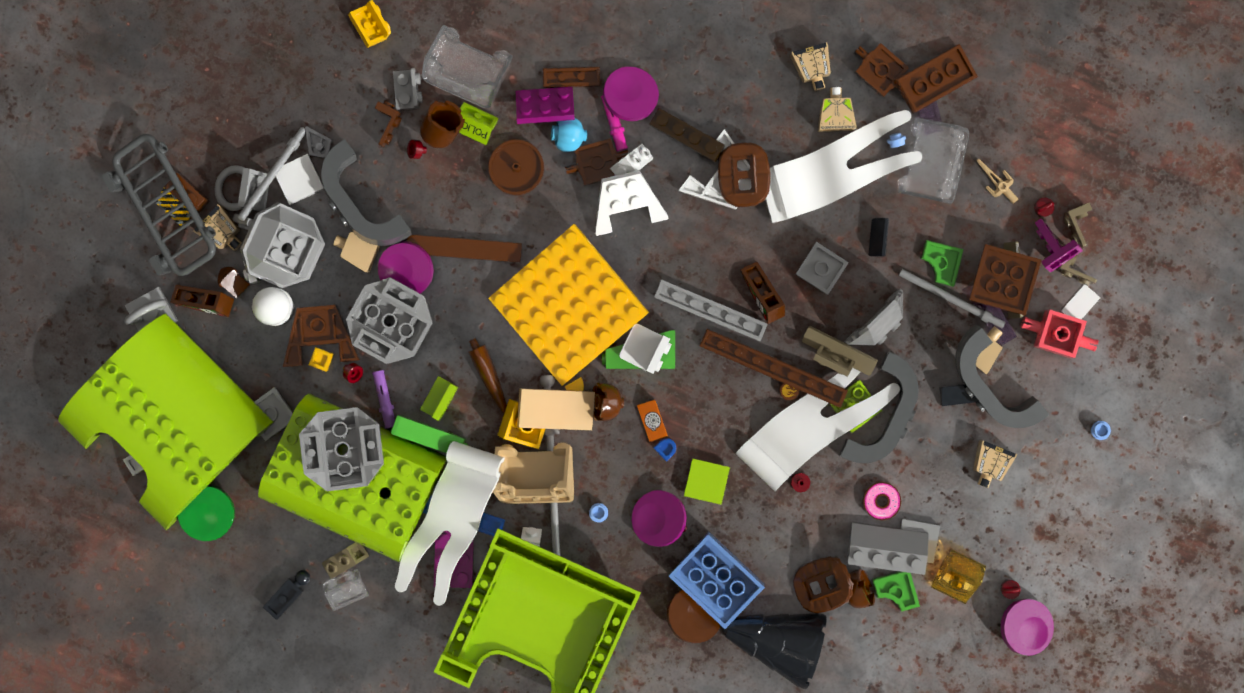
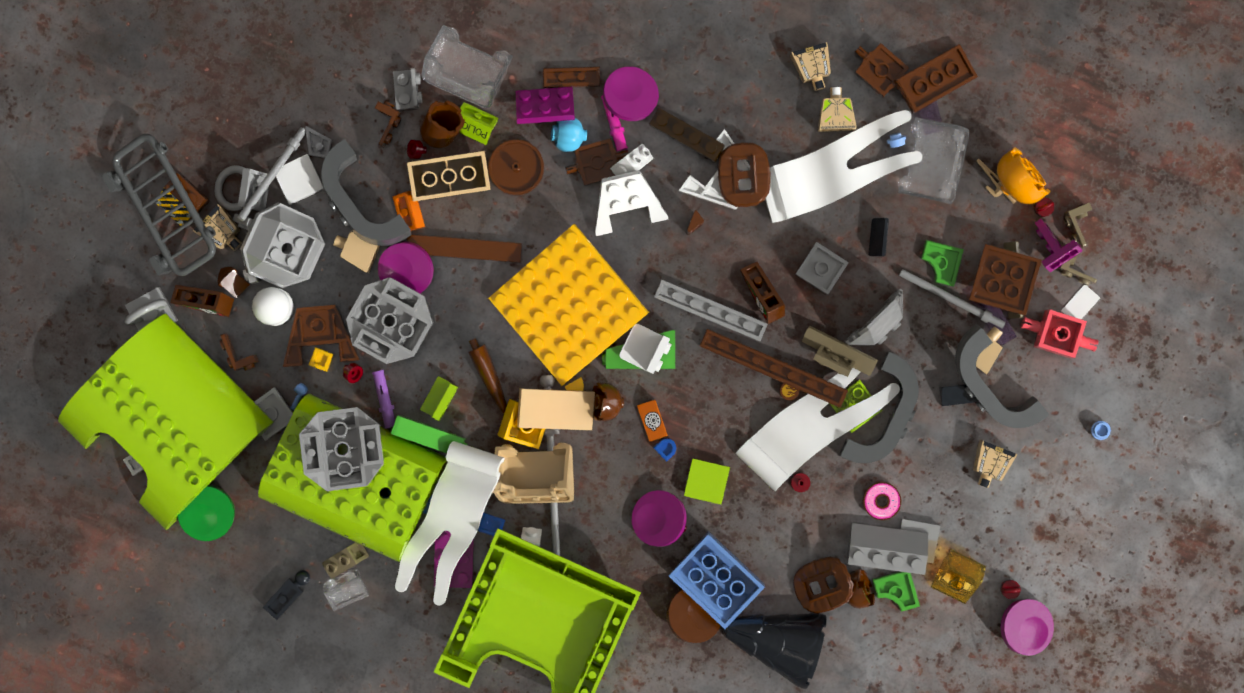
yellow bracket [348,0,391,48] -> none
light blue plate [589,503,608,522] -> none
none -> reddish brown bracket [220,333,259,371]
none -> medium blue hand [291,383,308,410]
none -> orange slope [392,191,425,231]
none -> tan brick [406,151,491,201]
none -> reddish brown slope [686,209,704,235]
none -> light orange cylinder [997,147,1050,204]

